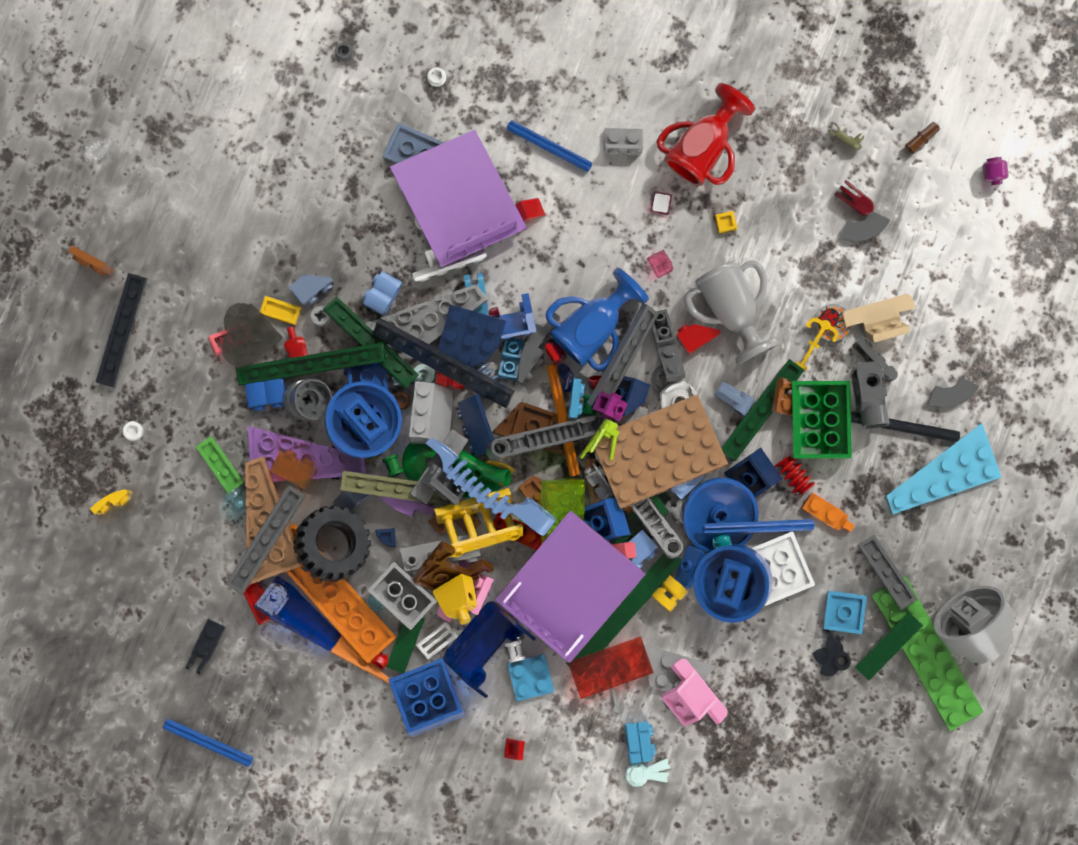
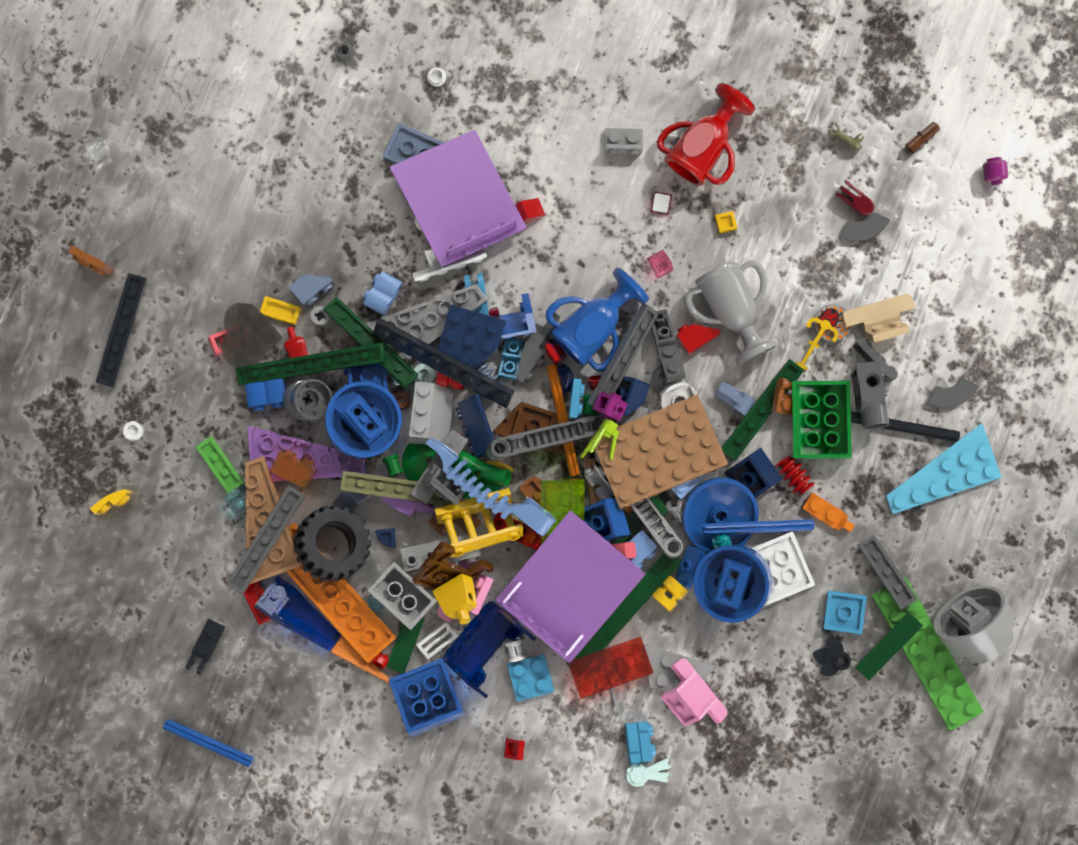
blue axle [507,120,592,172] -> none

